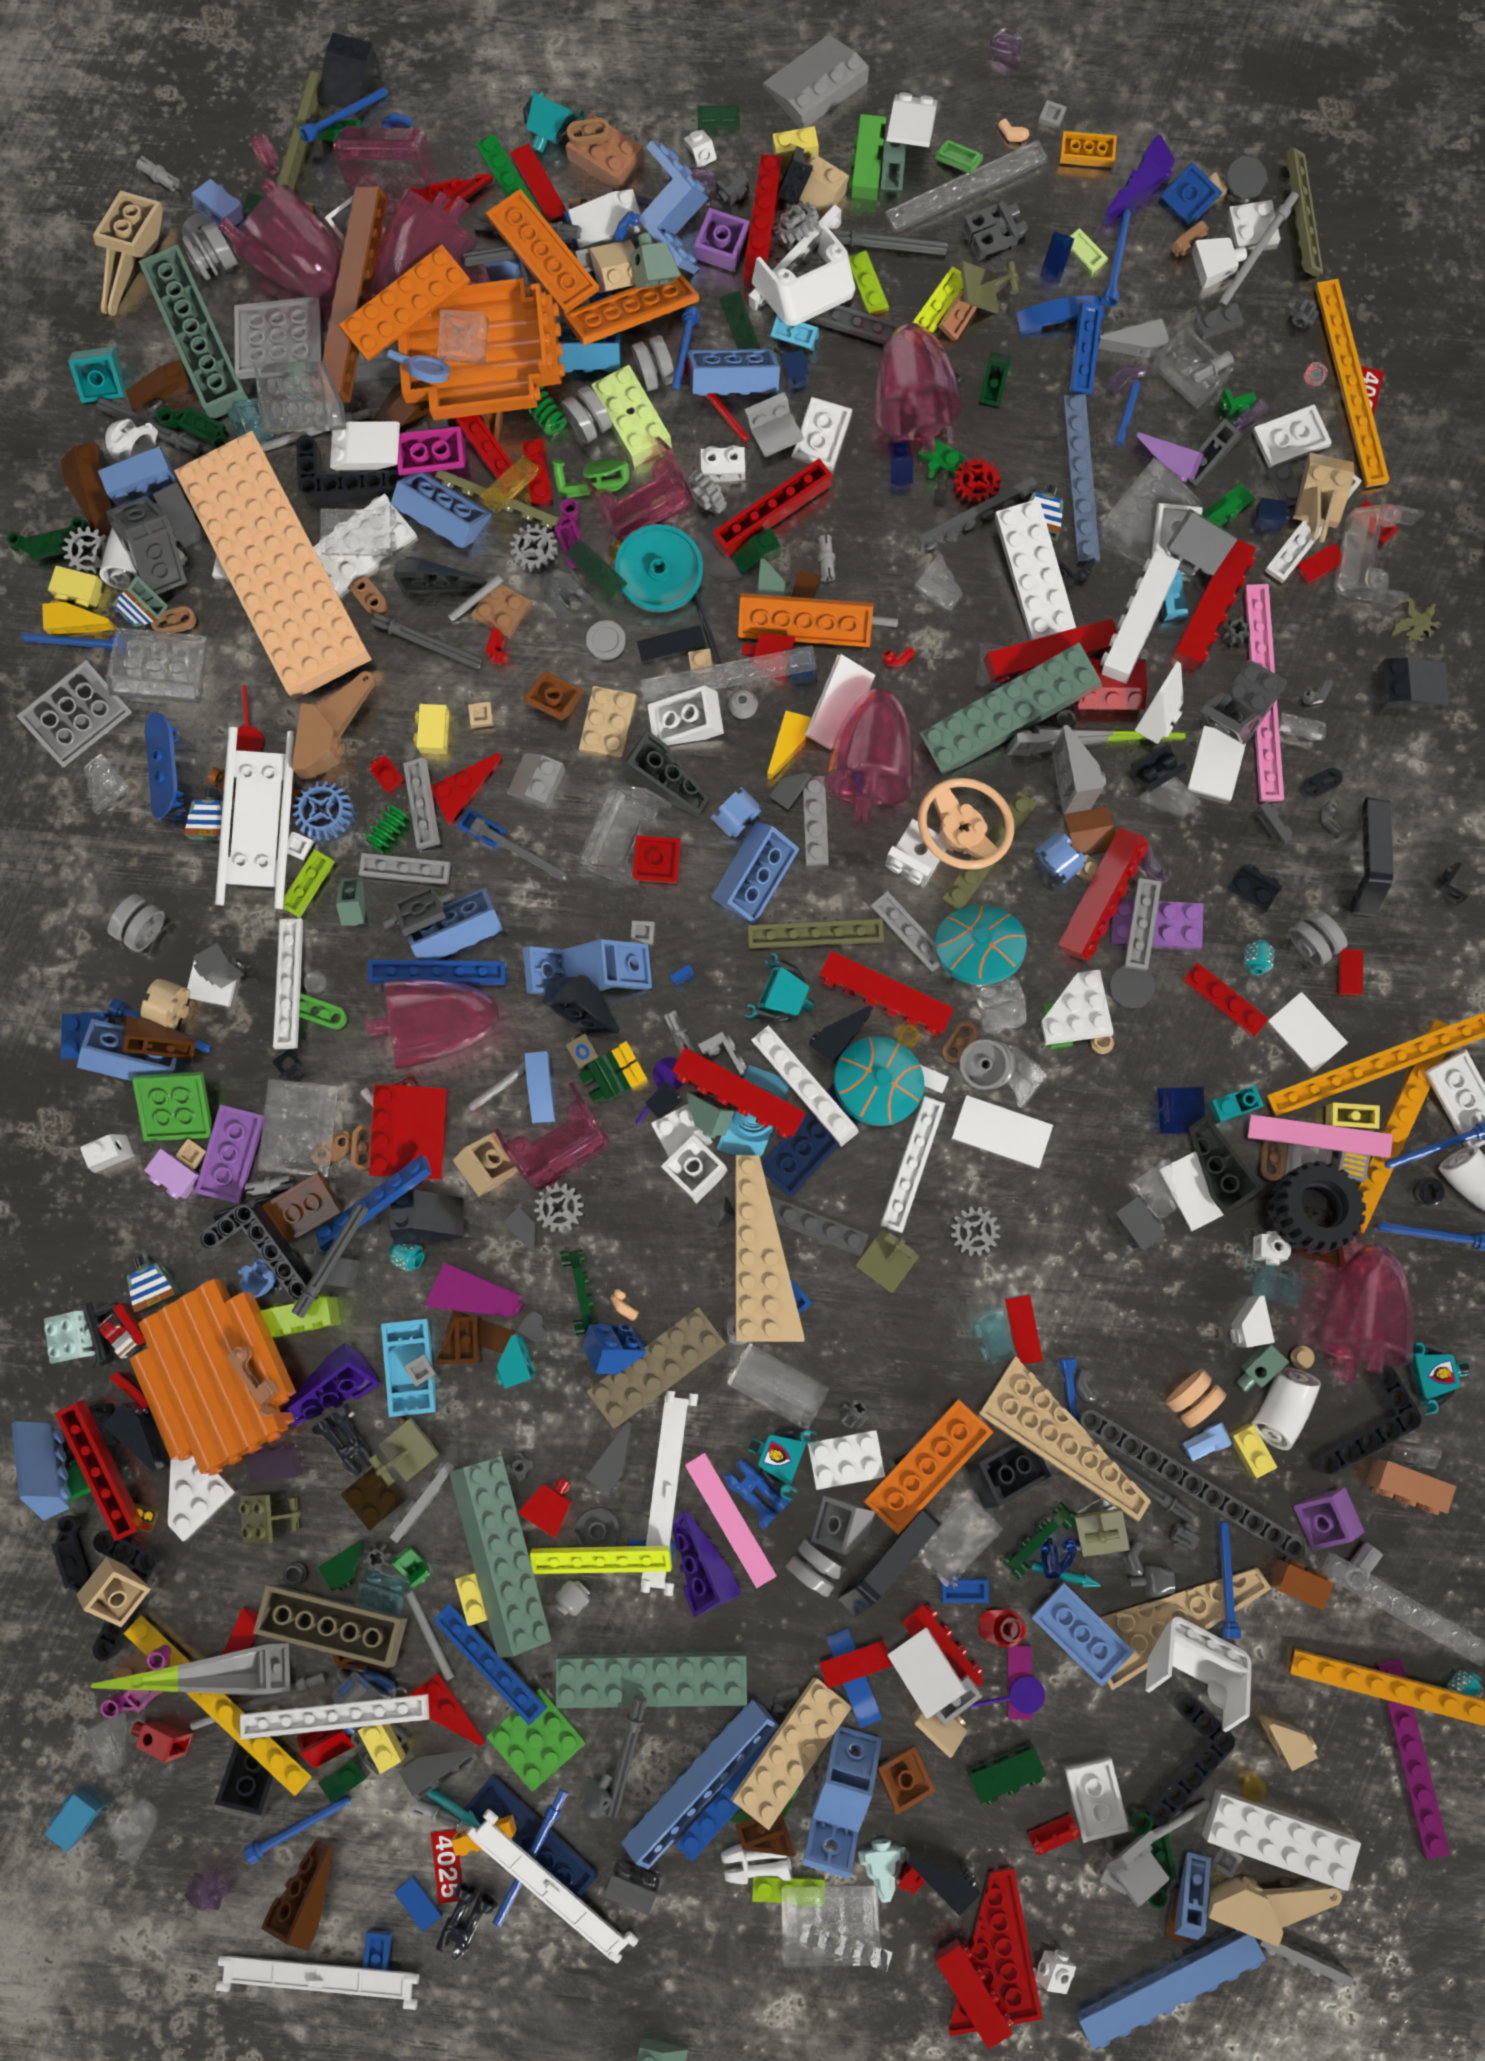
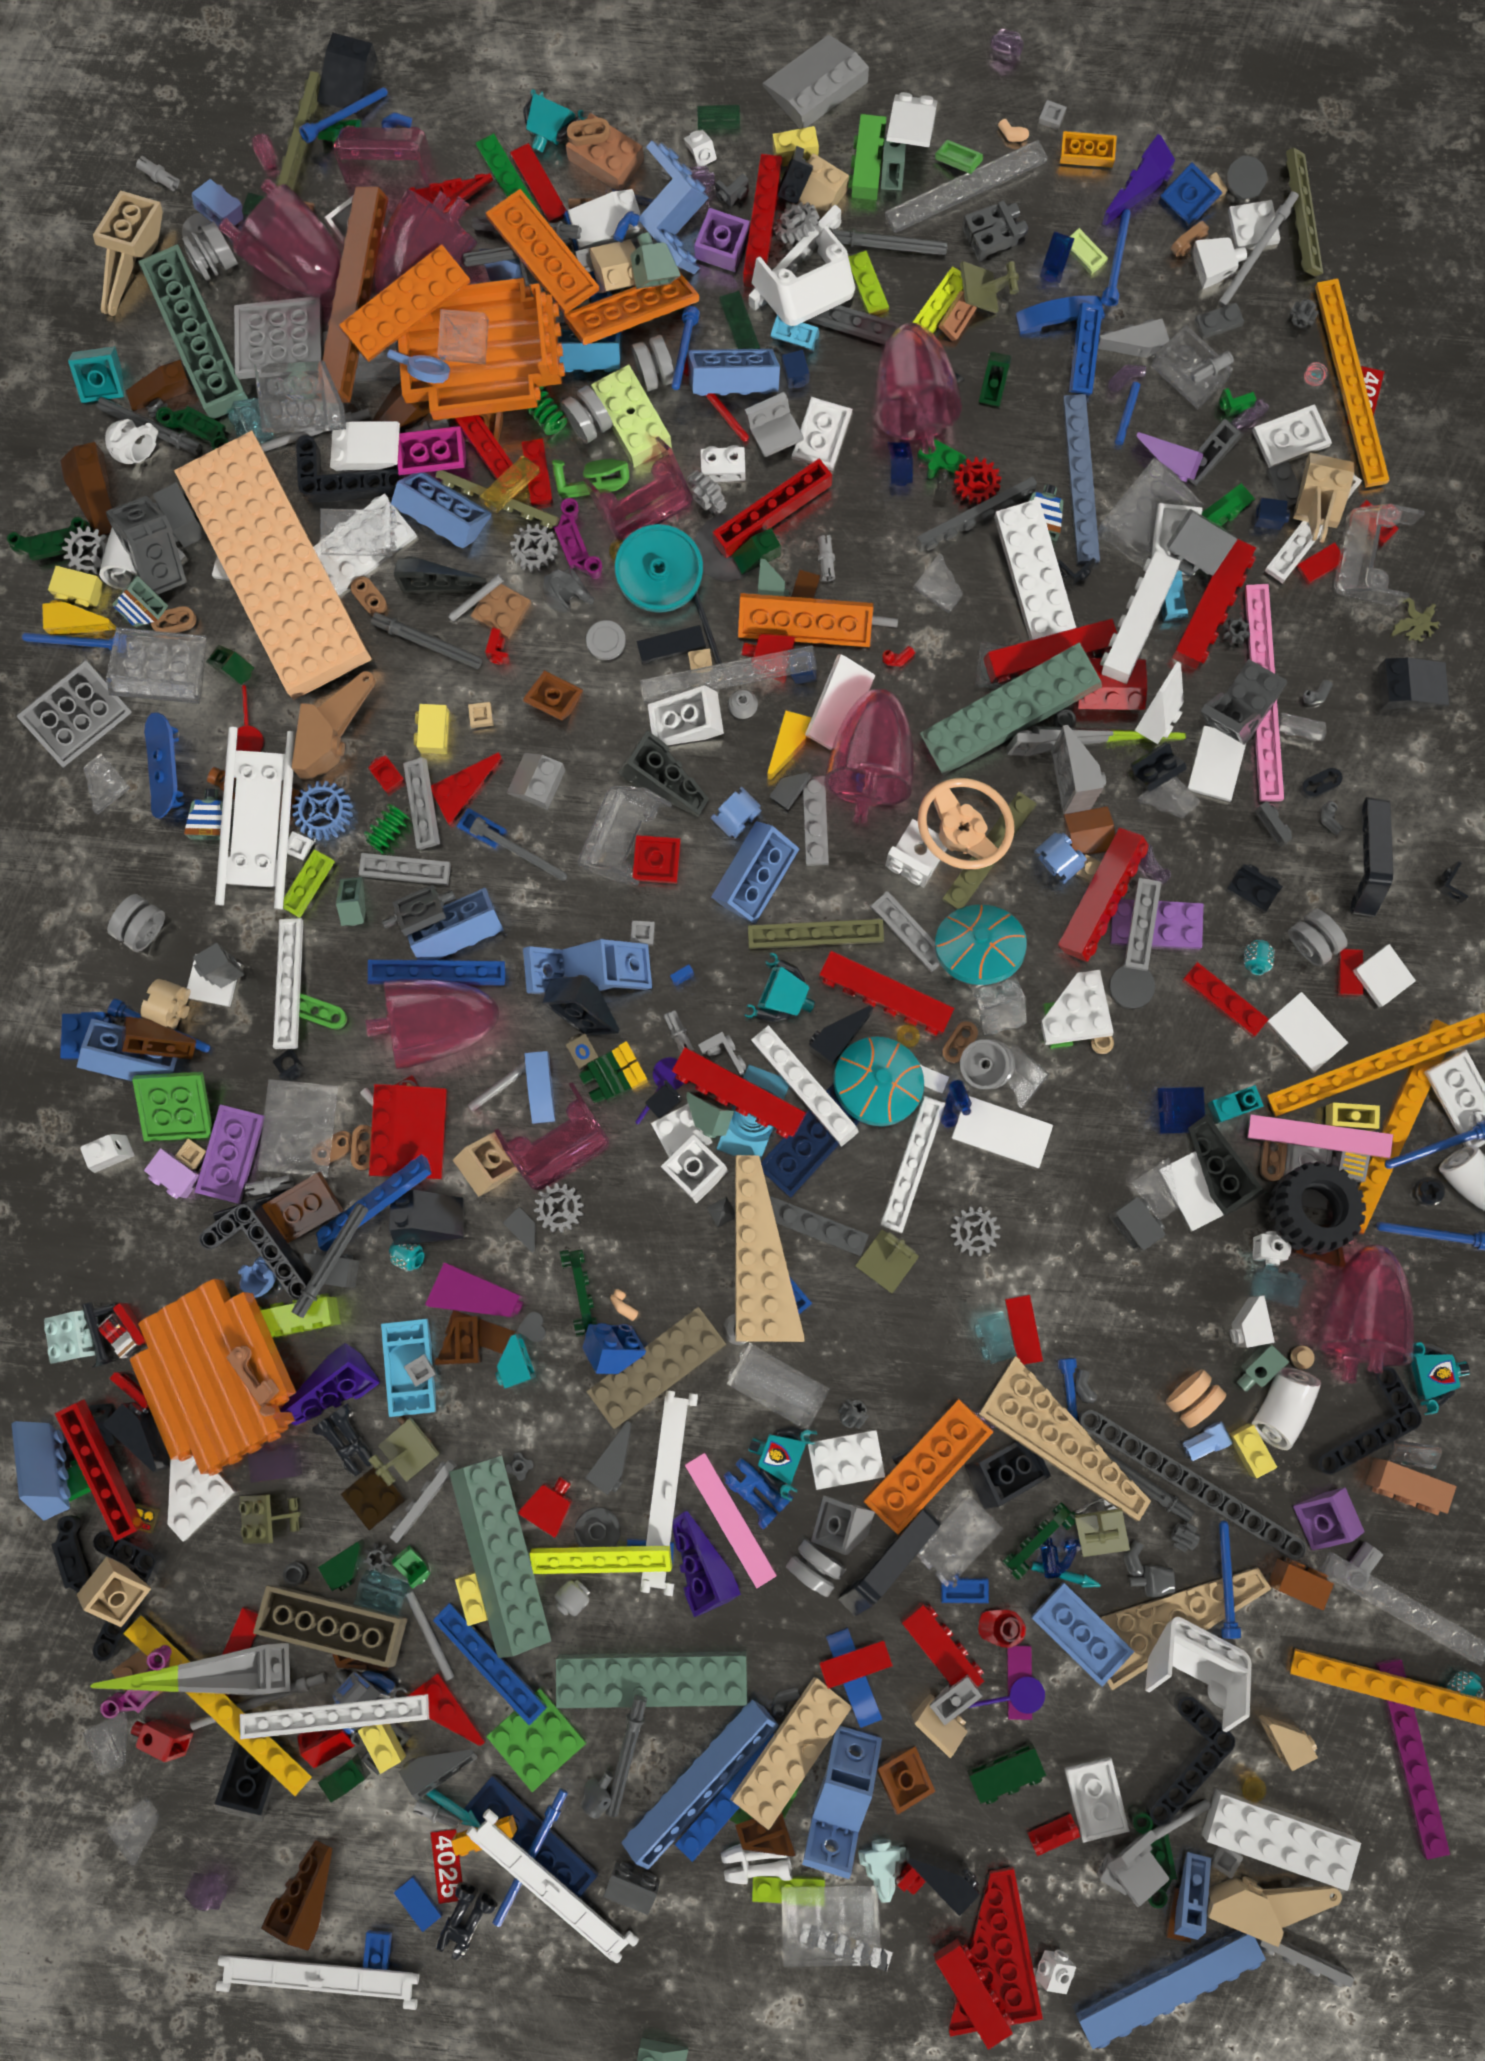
dark azure brick [44,1789,104,1852] -> none
medium blue brick [98,446,181,507] -> none
torso [127,1254,182,1312] -> none
blue piece [244,1795,351,1865] -> none
clear plate [304,971,327,994] -> none
clear green tile [565,538,628,600] -> none
tan plate [579,686,637,760] -> none
white tile [887,1628,967,1719] -> none
none -> dark green slope [206,645,255,685]
none -> clear blue plant [940,1080,972,1128]
none -> white tile [1353,944,1416,1007]

